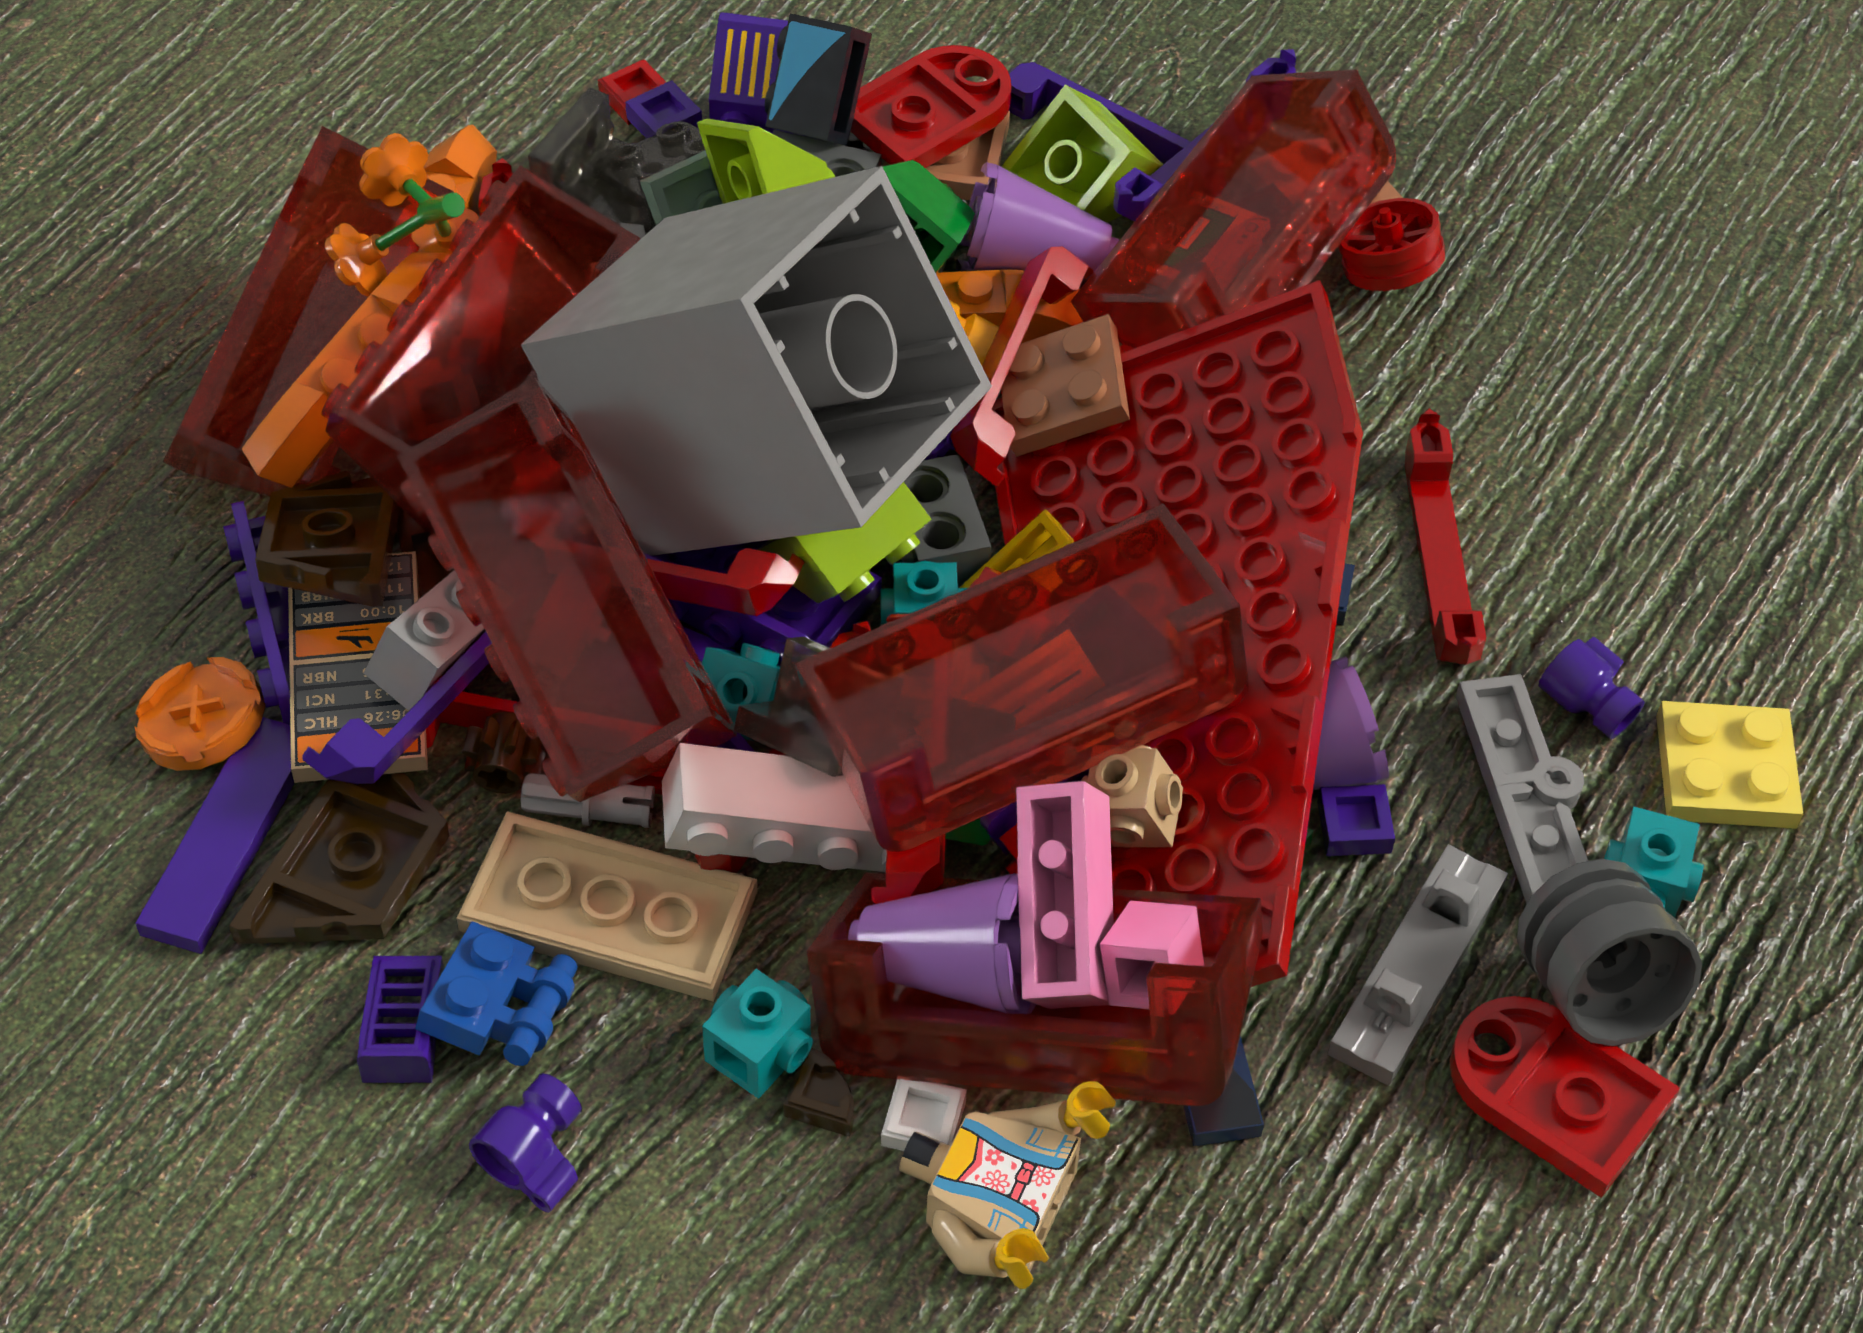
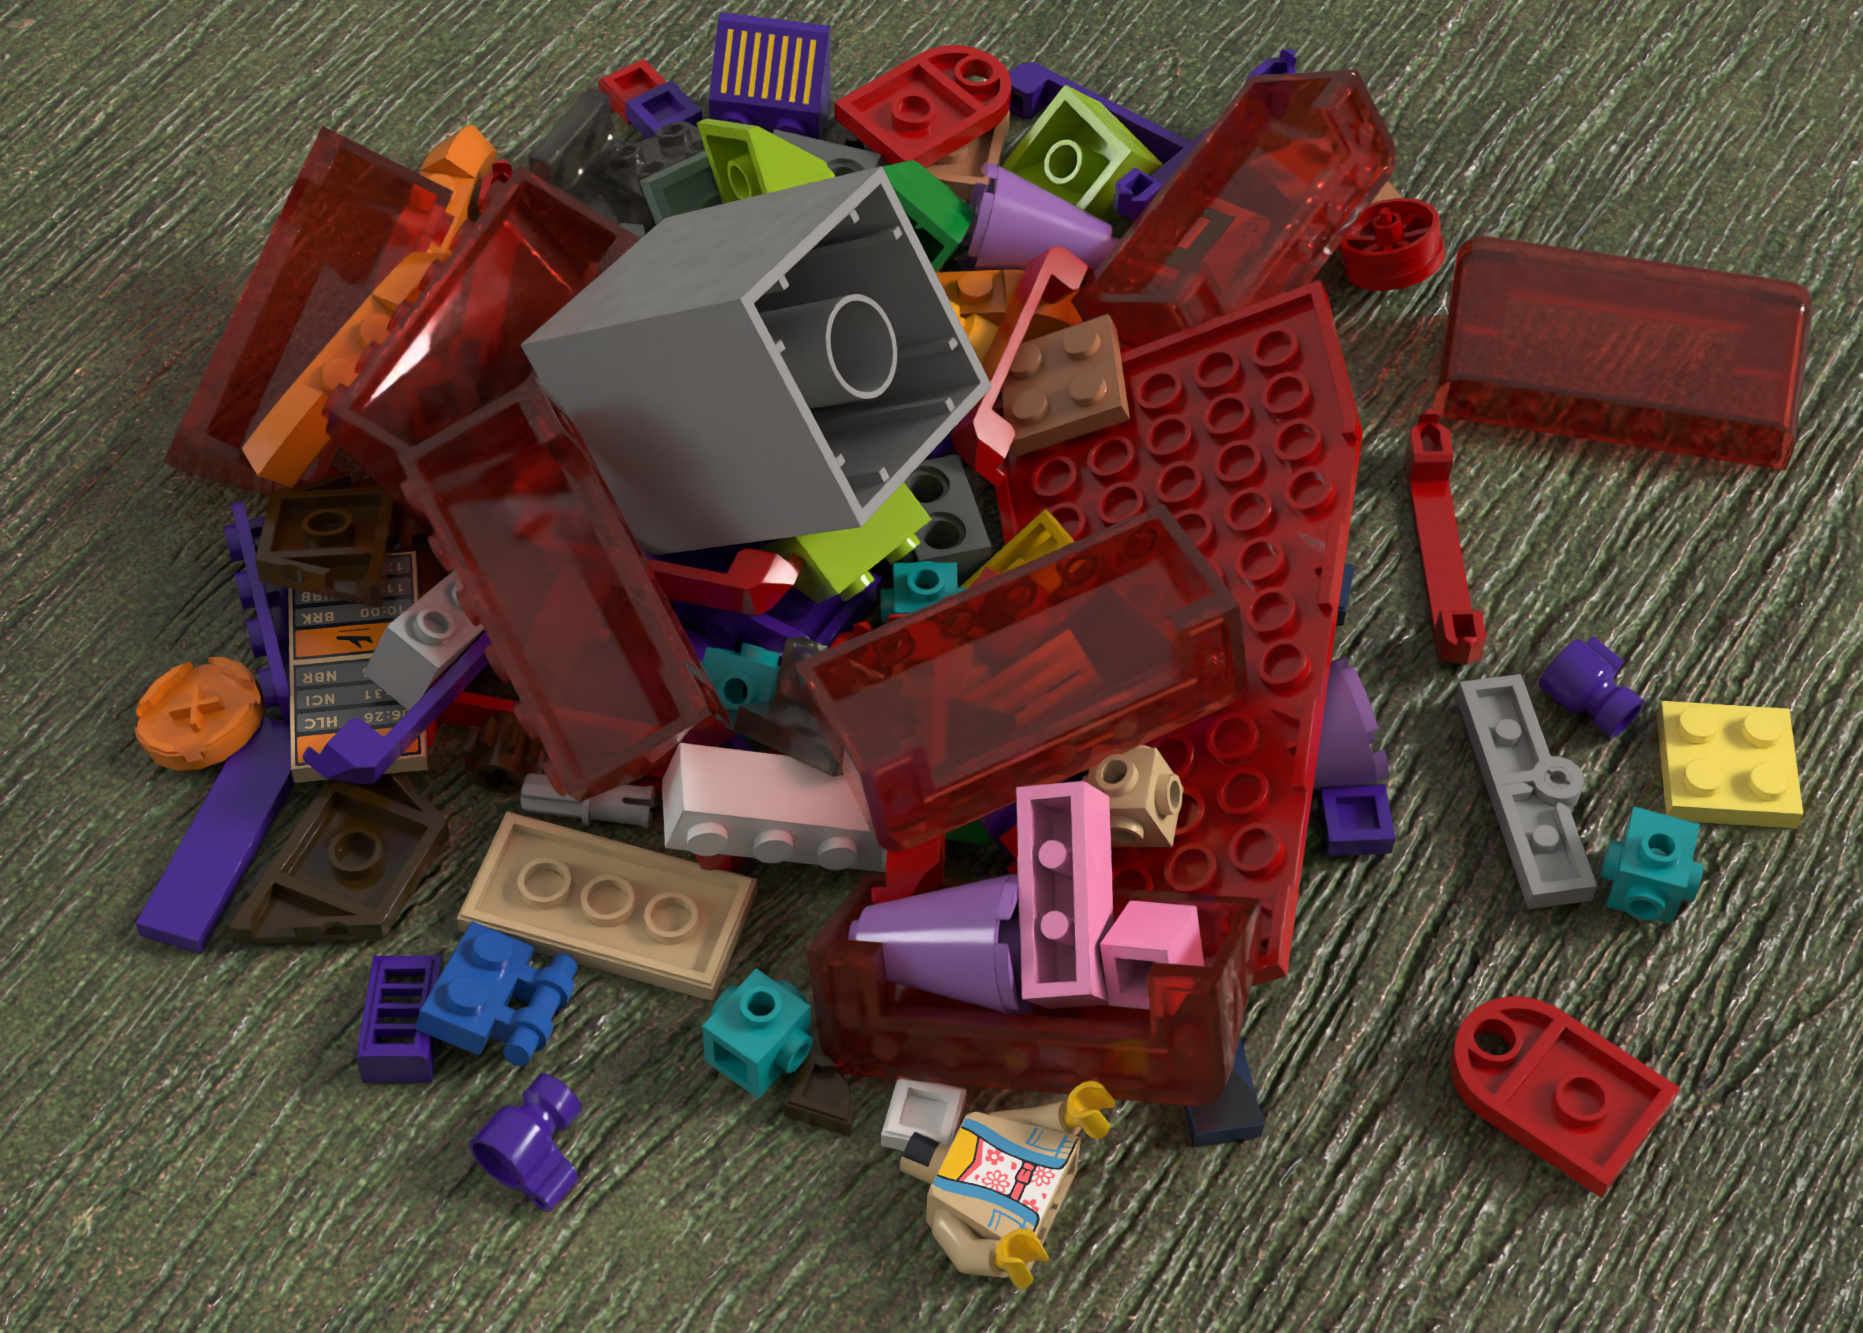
orange plant [325,133,487,296] -> none
black brick [765,13,872,146] -> none
light grey hinge [1328,844,1508,1086] -> none
dark grey wheel [1517,859,1702,1046] -> none
none -> clear red windscreen [1432,236,1812,470]

